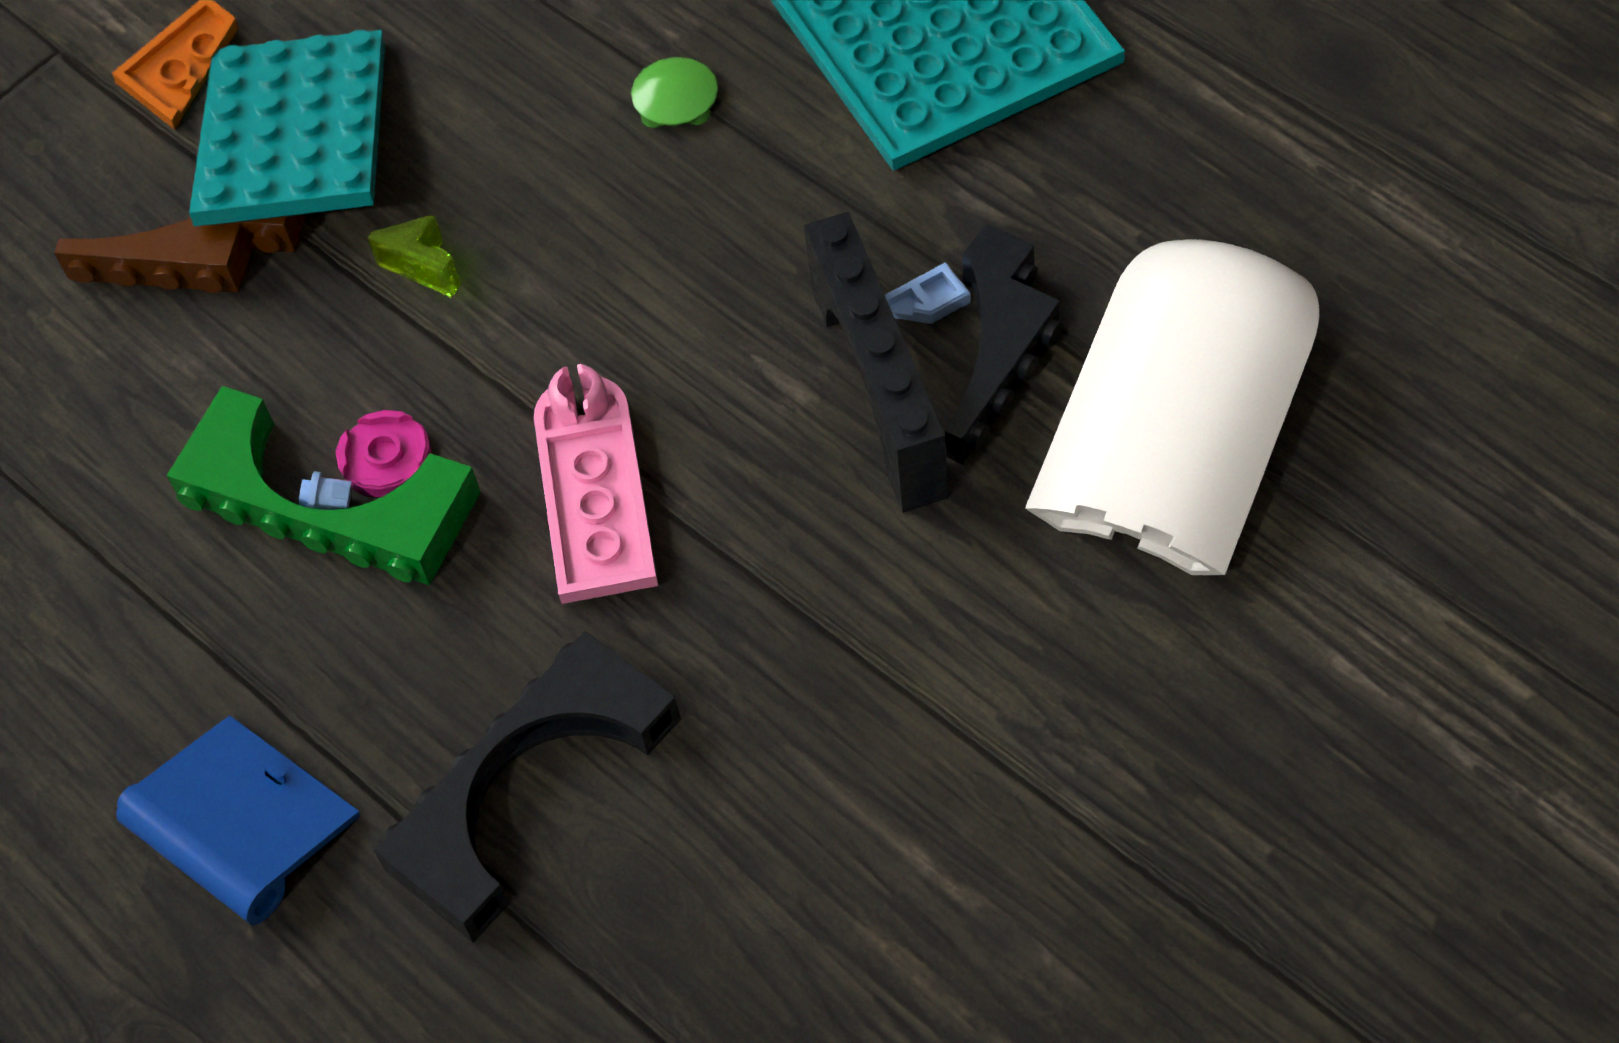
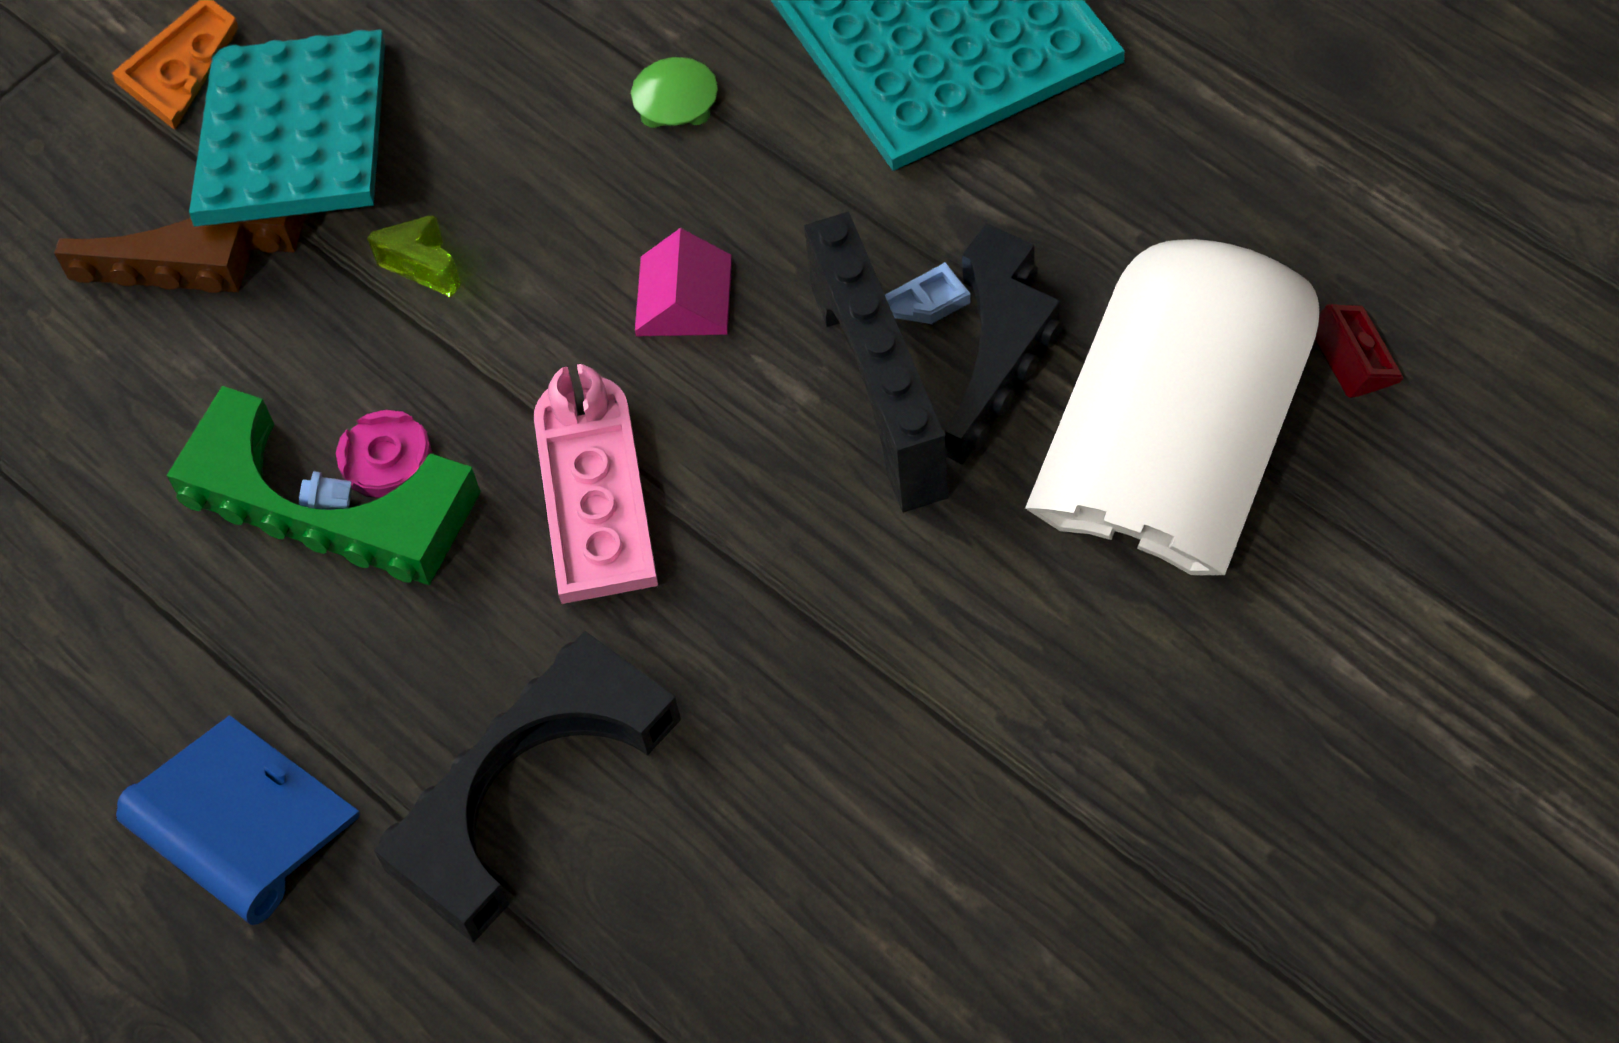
none -> dark pink slope [635,228,732,336]
none -> dark red slope [1315,304,1404,398]

